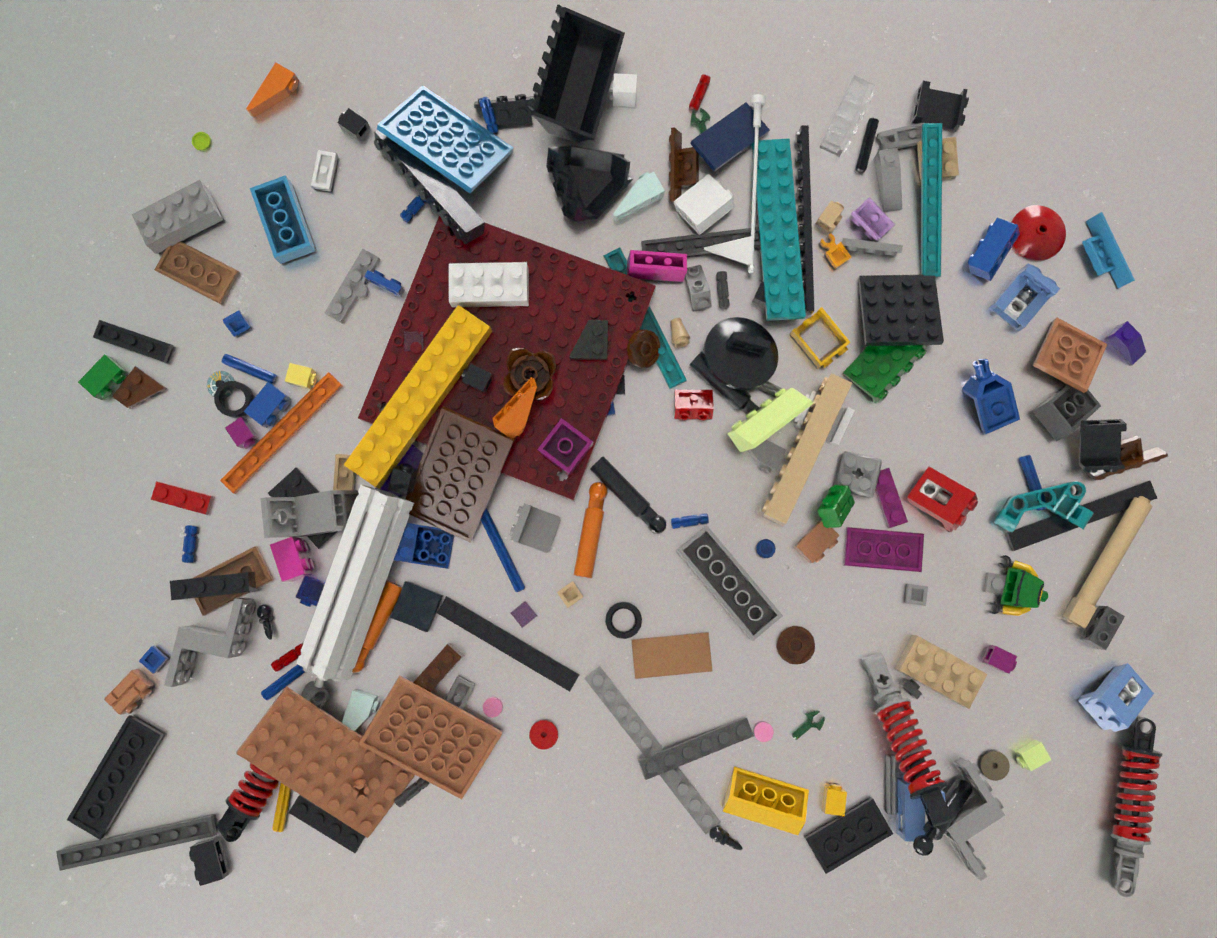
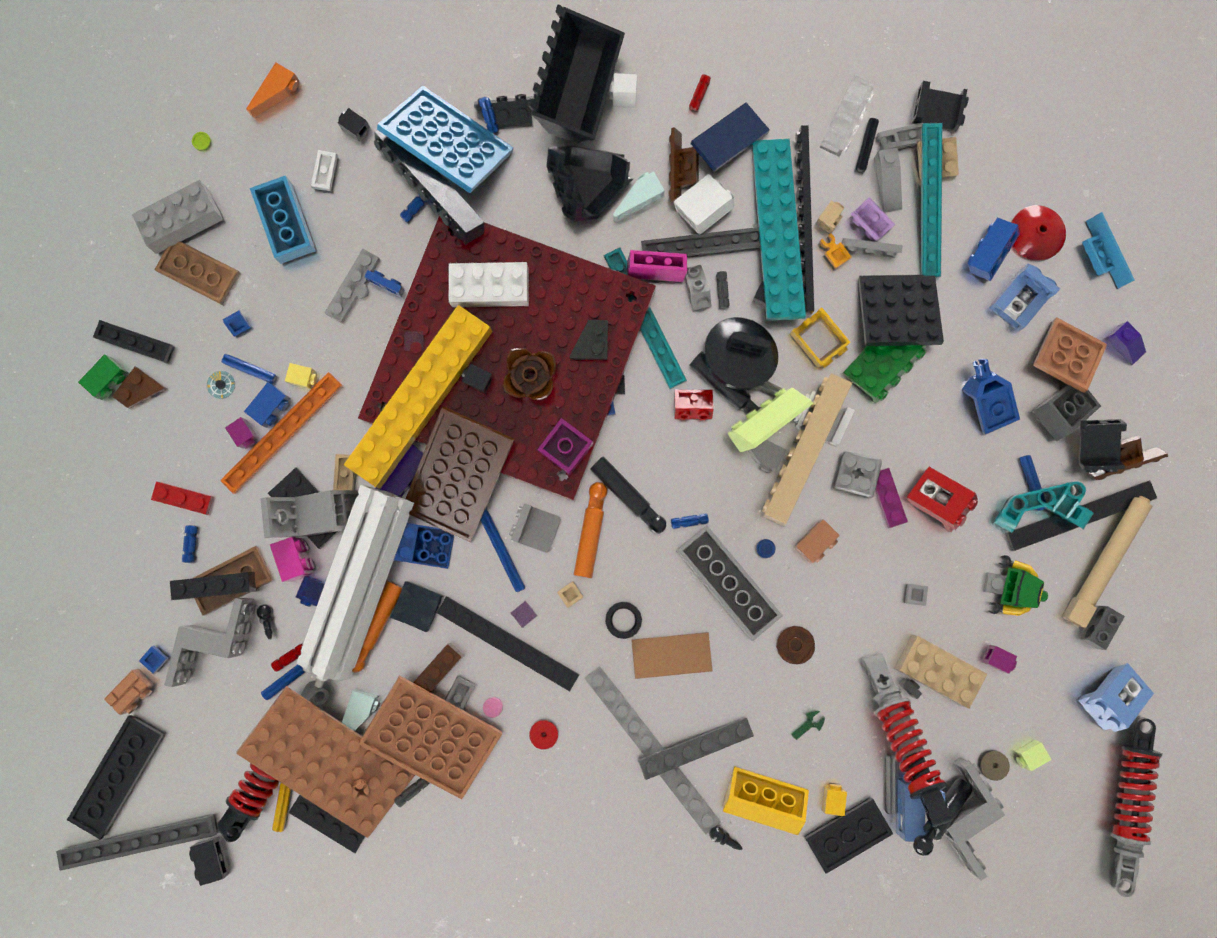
black tyre [214,381,254,418] -> none
black brick [388,463,418,496] -> none
orange slope [493,377,537,439] -> none
reddish brown tile [627,329,660,368] -> none
tan cone [670,318,690,348] -> none
clear green bar [690,108,711,134] -> none
white piece [704,94,766,273] -> none
bright pink tile [753,722,774,742] -> none
green brick [817,485,855,528] -> none
magenta tile [844,527,924,572] -> none

